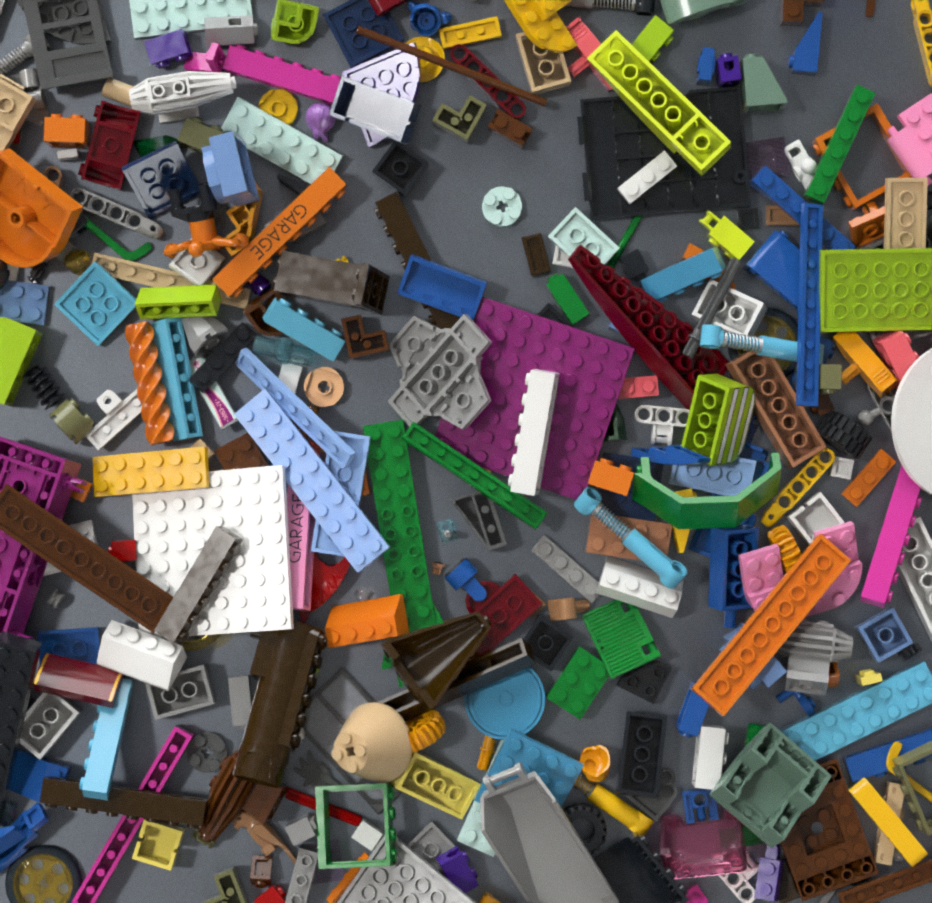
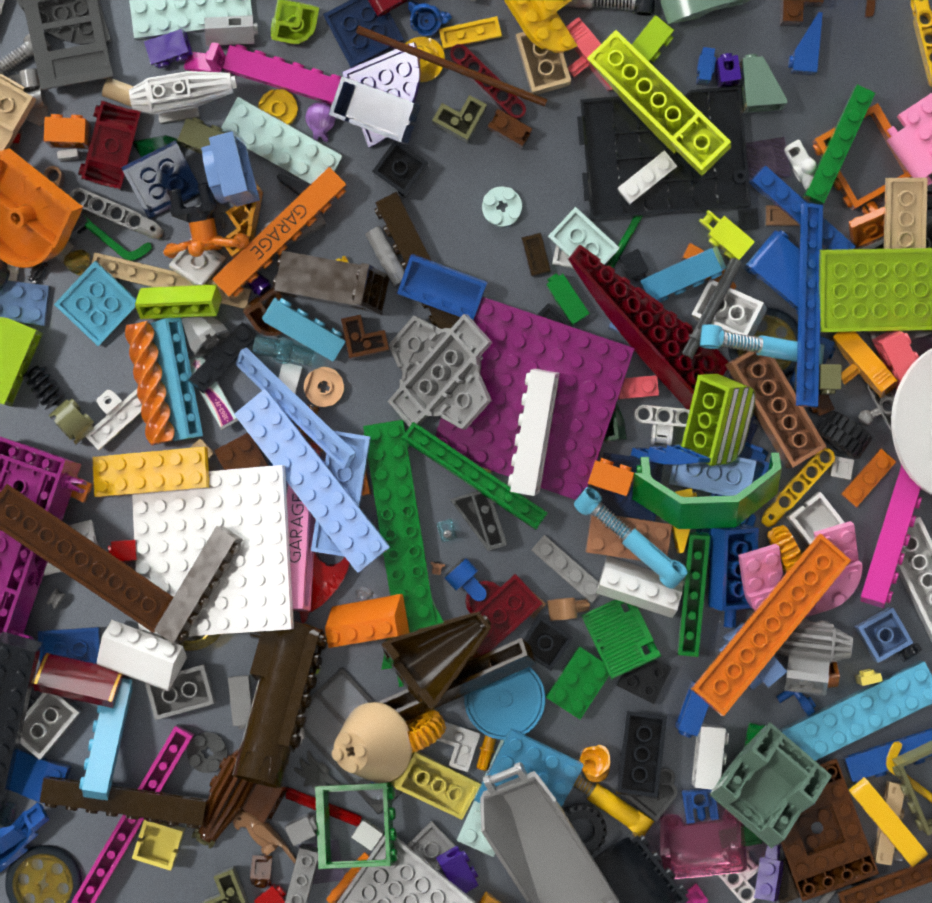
none -> light grey axle [365,226,405,287]
none -> white plate [437,721,480,772]
none -> green brick [677,531,710,657]

